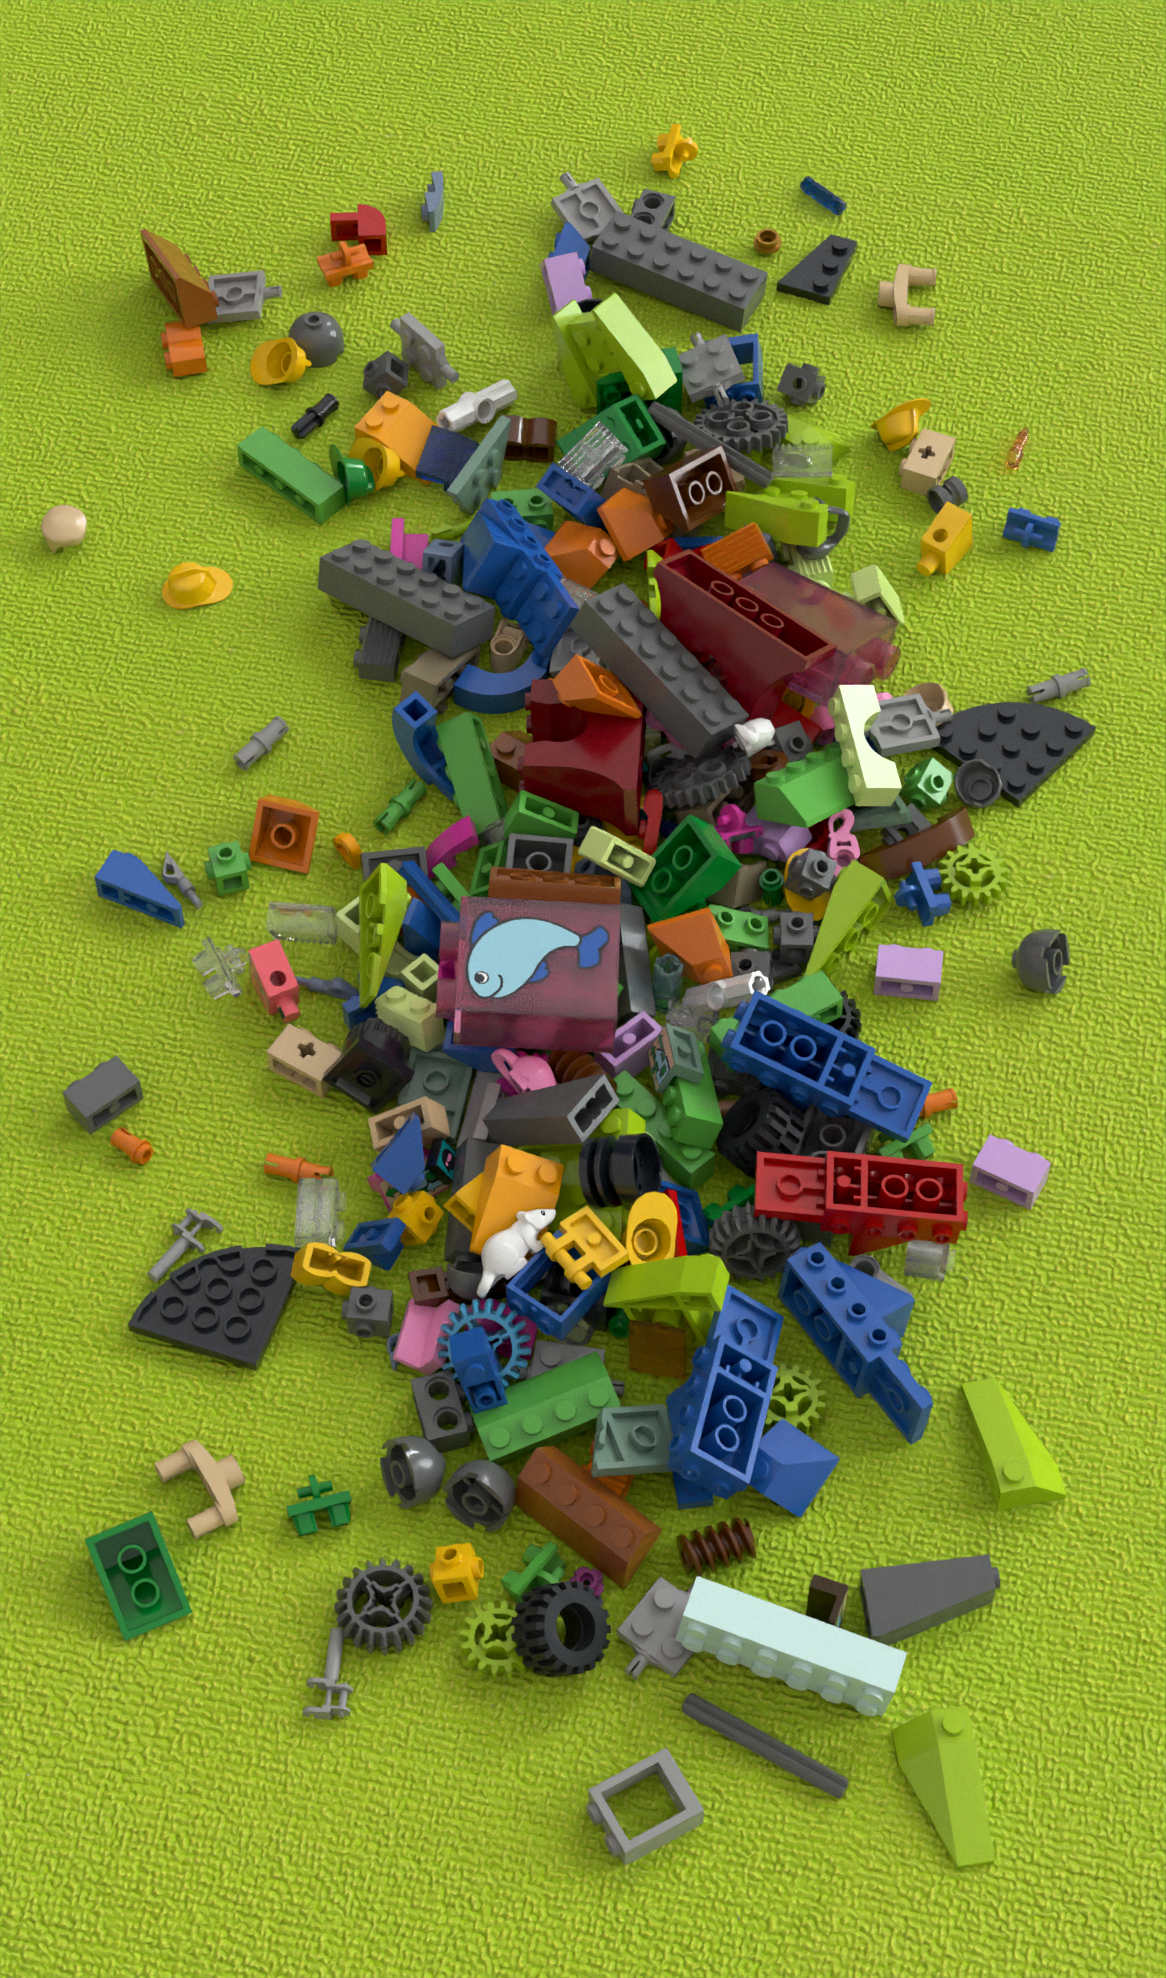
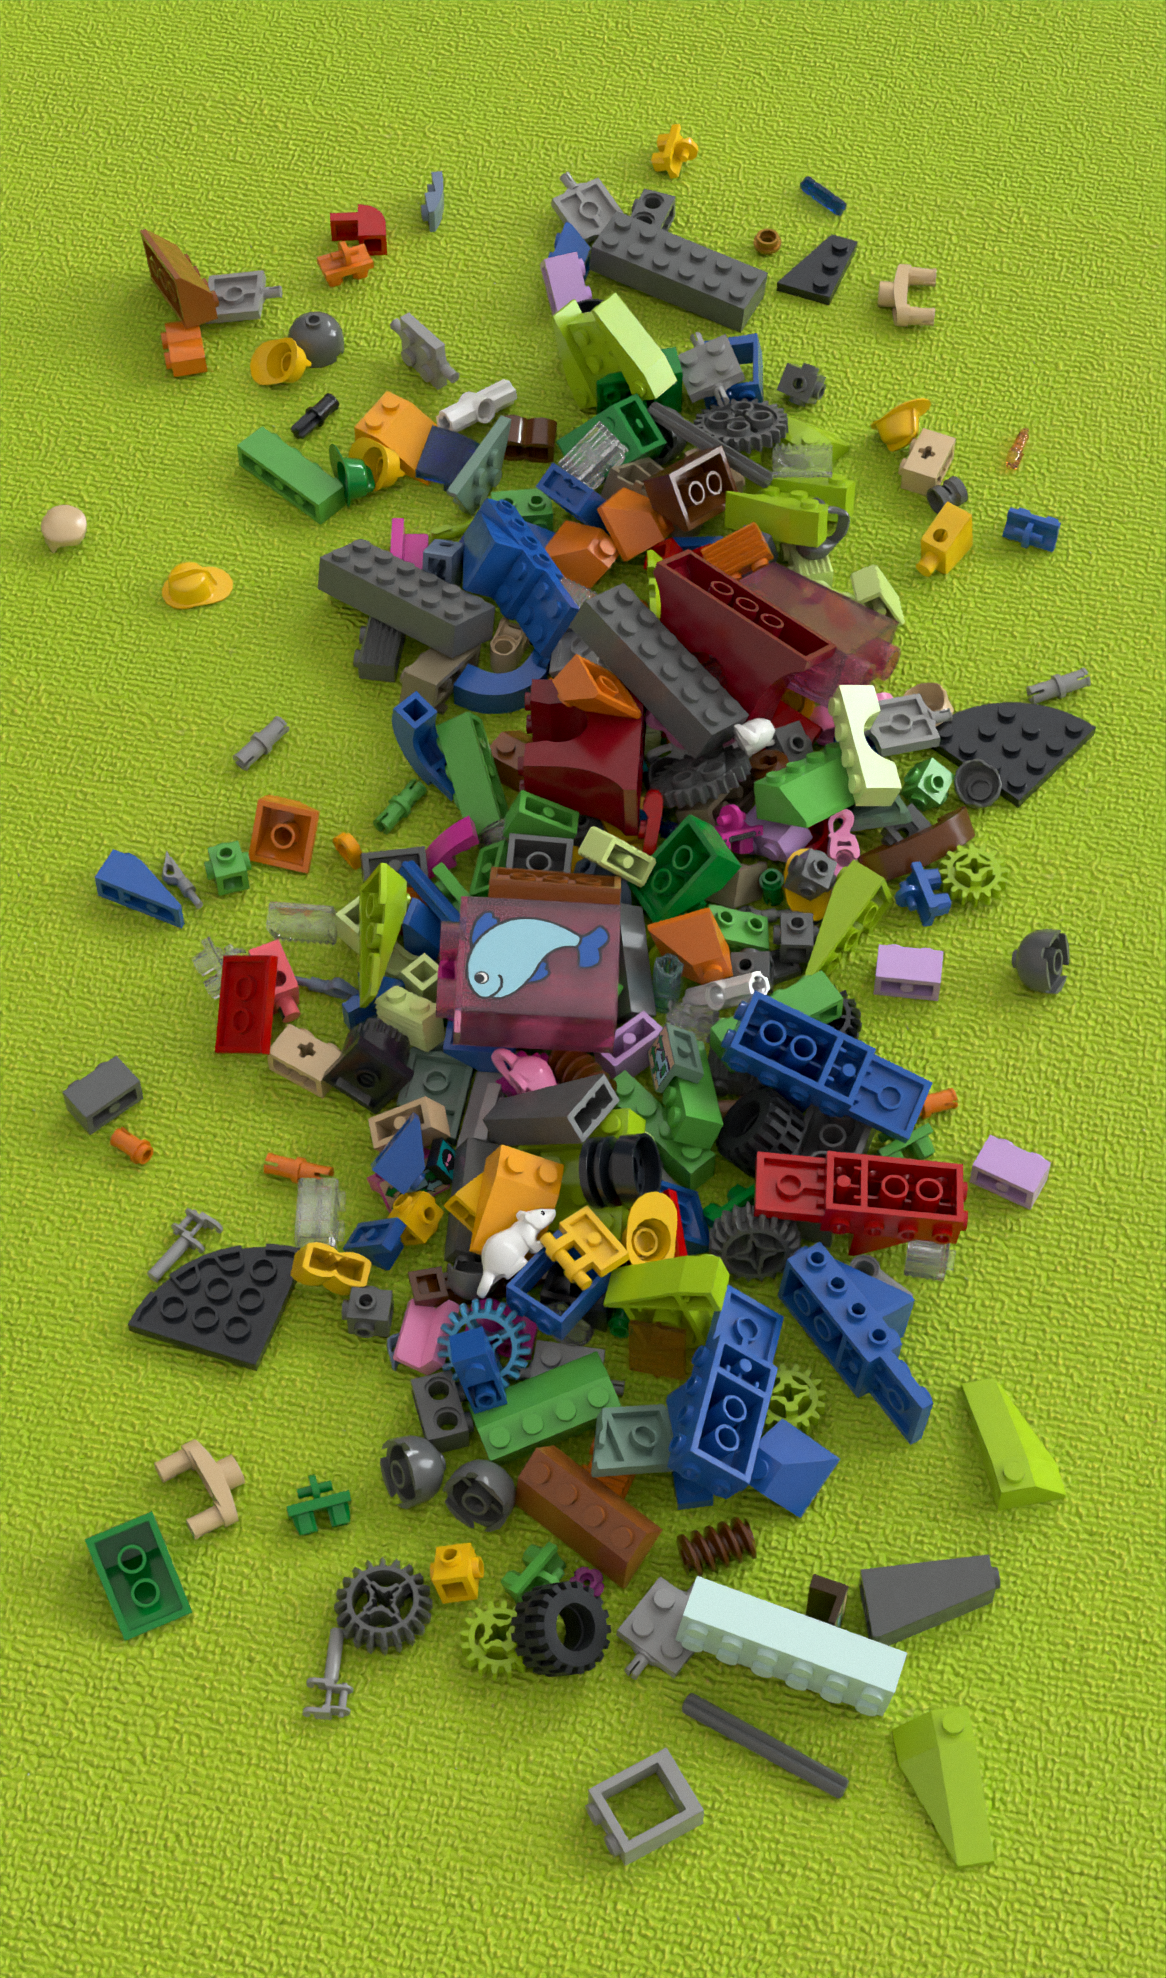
dark grey brick [363,351,409,399] -> none
none -> red tile [215,955,278,1055]

